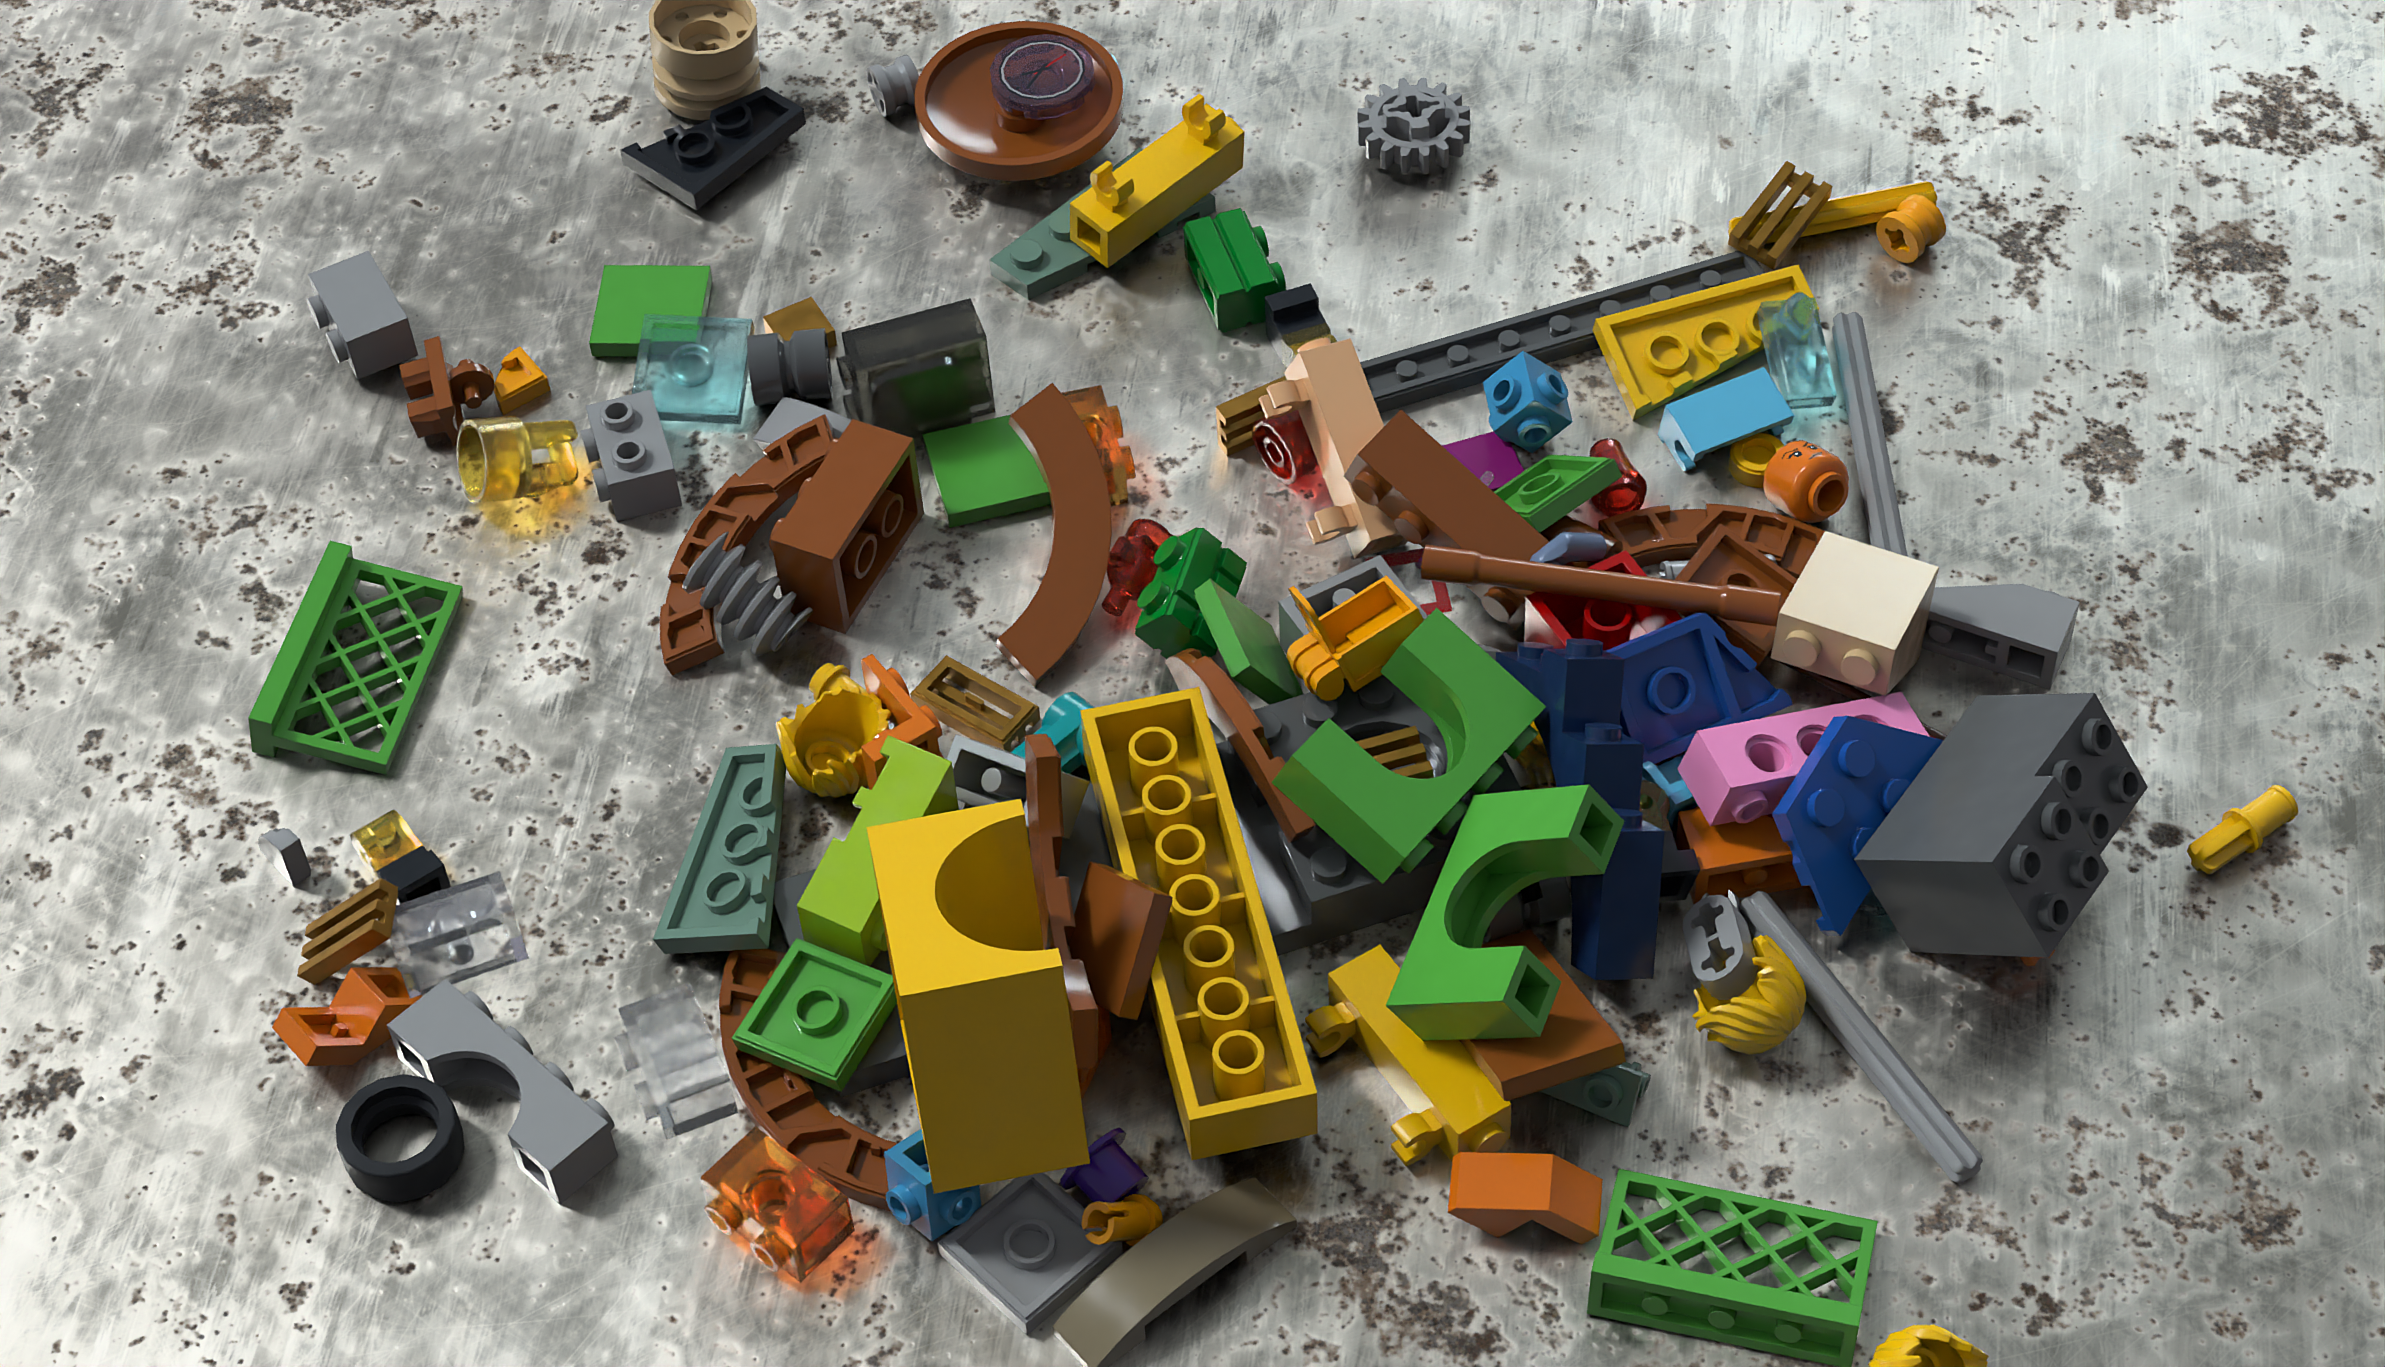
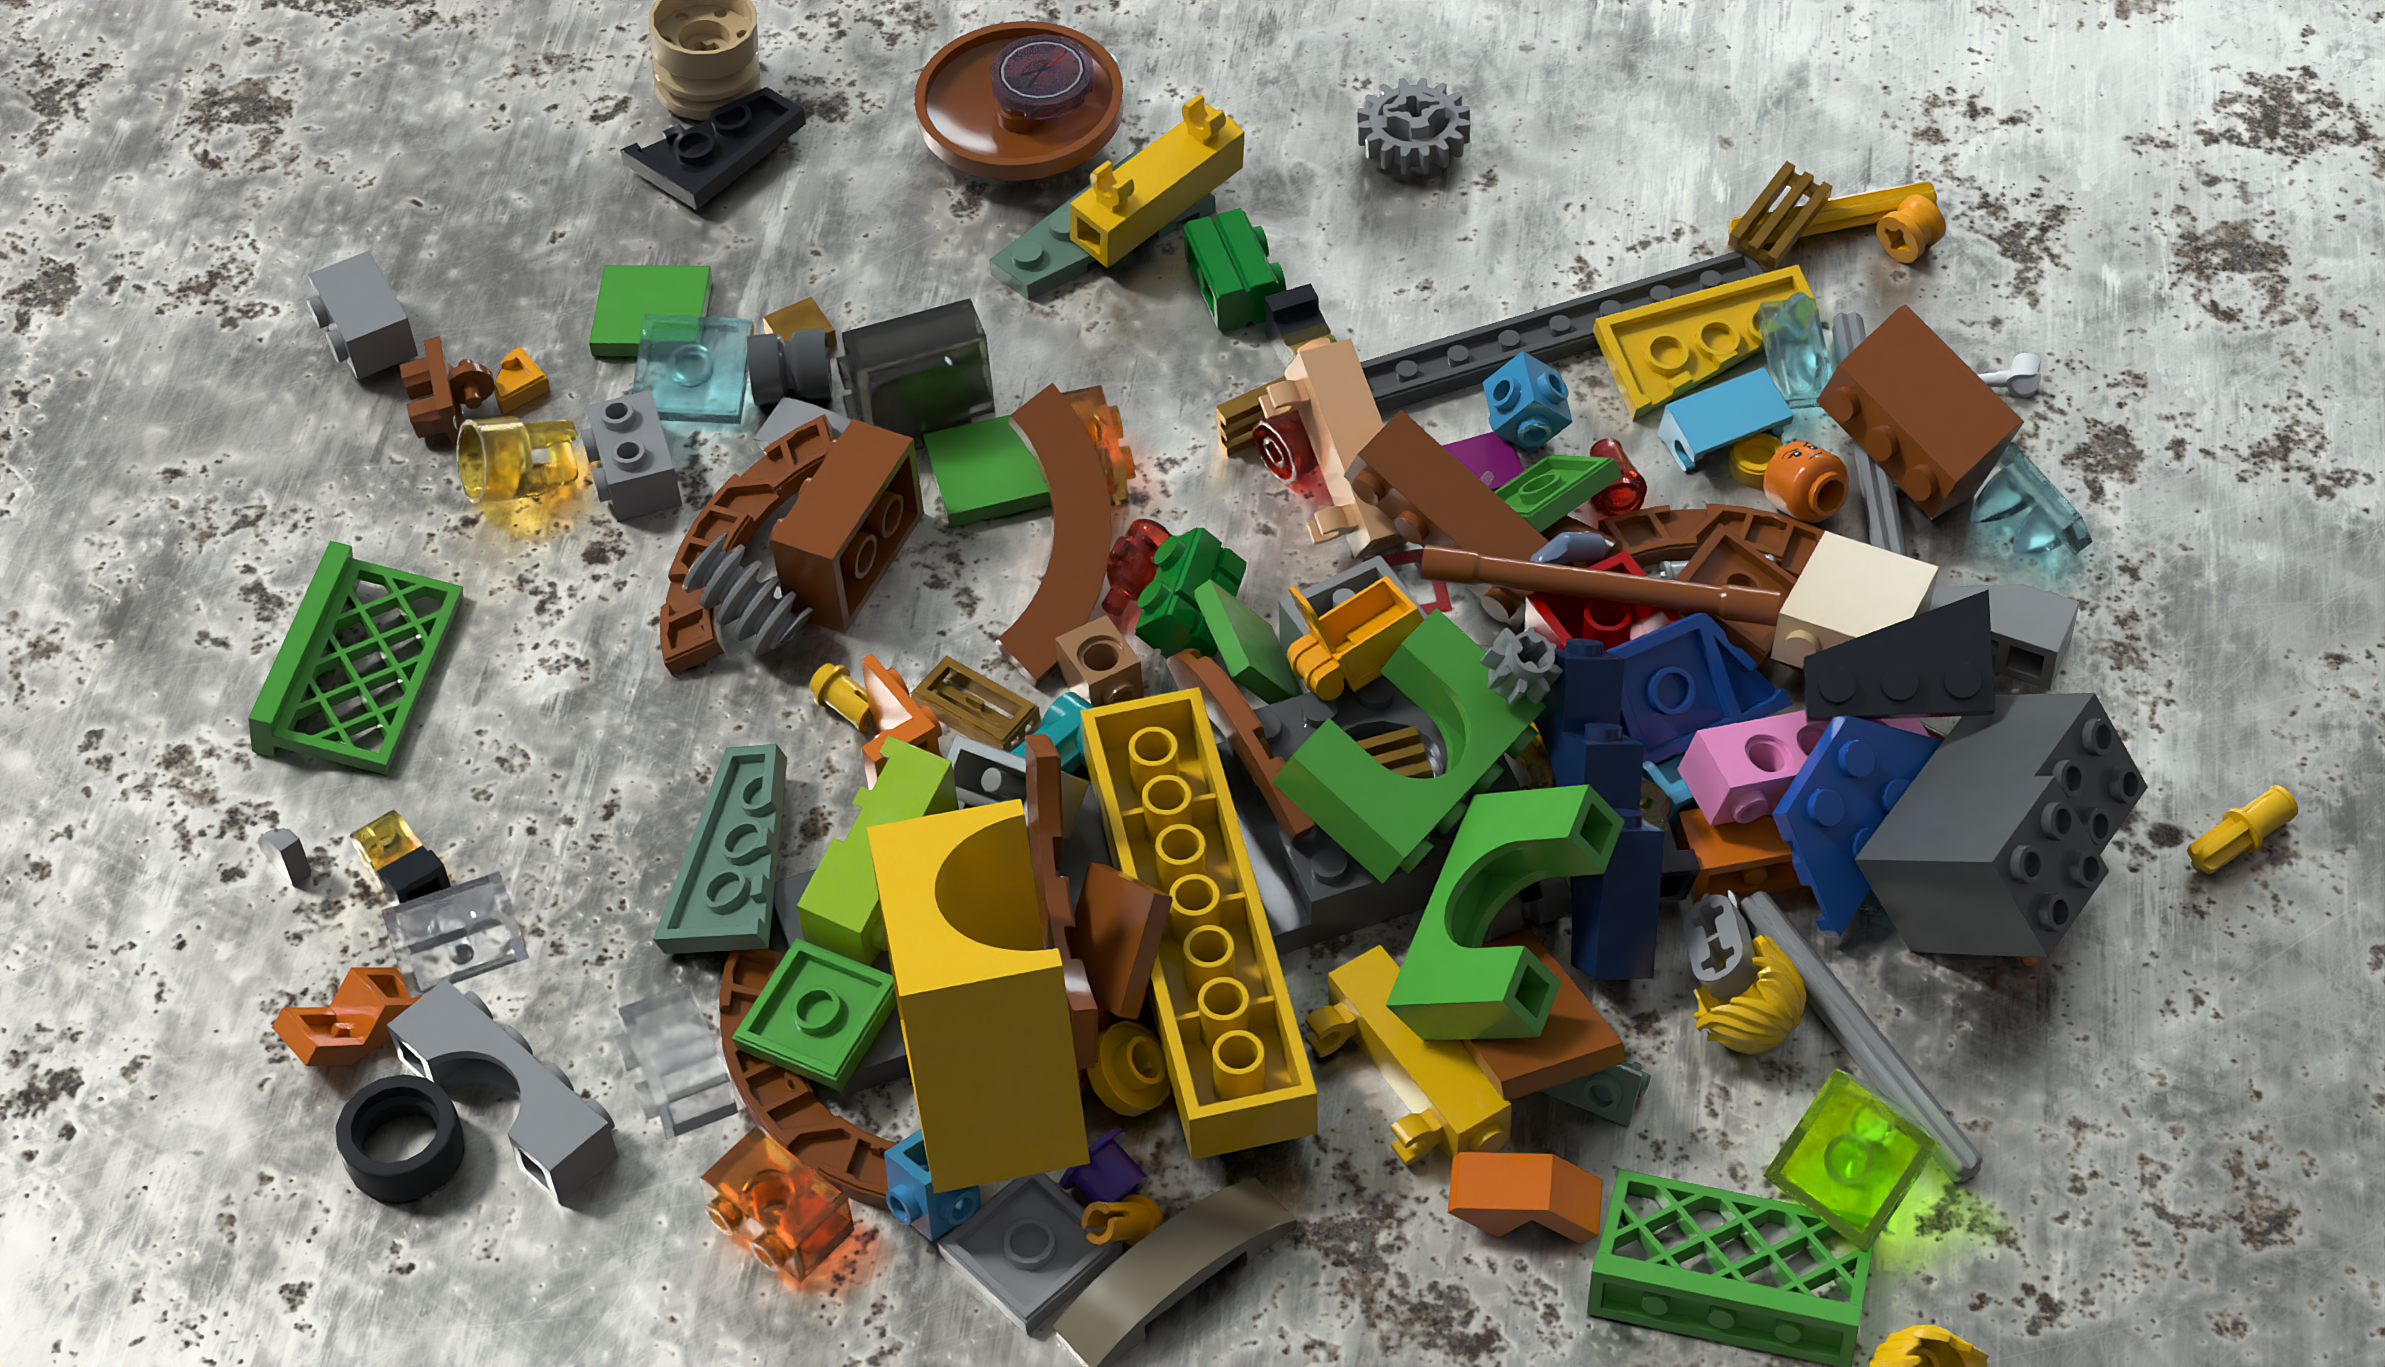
pearl gold tile [297,878,398,985] -> none
yellow hair [776,686,892,798] -> none
light grey wheel [866,55,919,117] -> none
none -> medium nougat brick [1055,614,1144,707]
none -> yellow plate [1087,1021,1171,1117]
none -> light grey gear [1480,627,1563,706]
none -> clear neon green slope [1763,1068,1941,1252]
none -> black wing [1803,589,1995,722]
none -> dark orange slope [1816,304,2024,519]
none -> clear light blue tile [1970,441,2093,556]
none -> white hand [1977,353,2042,398]

